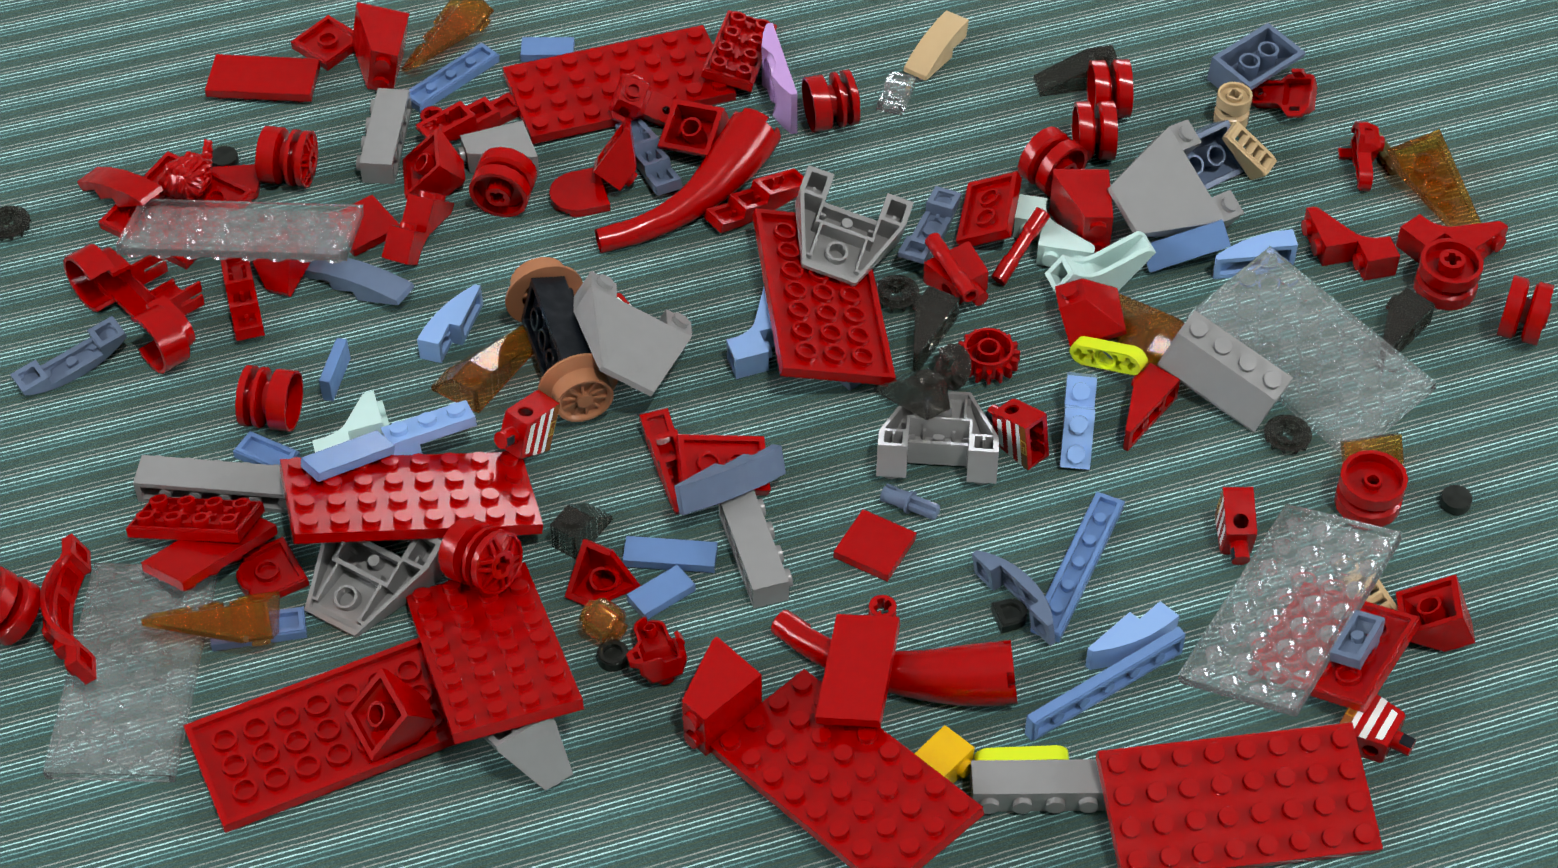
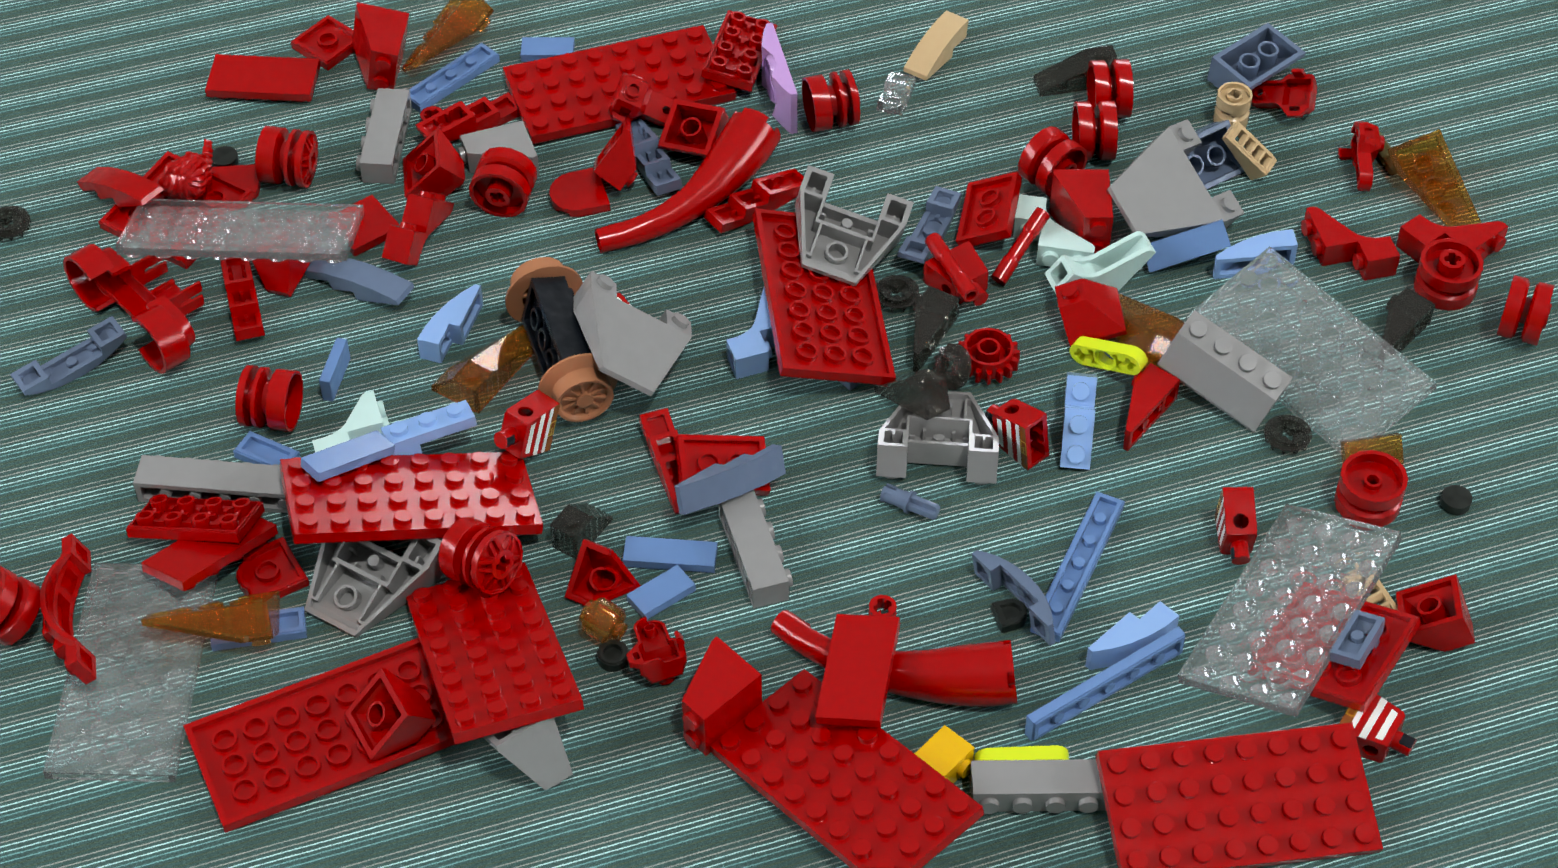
red tile [833,509,917,582] -> none

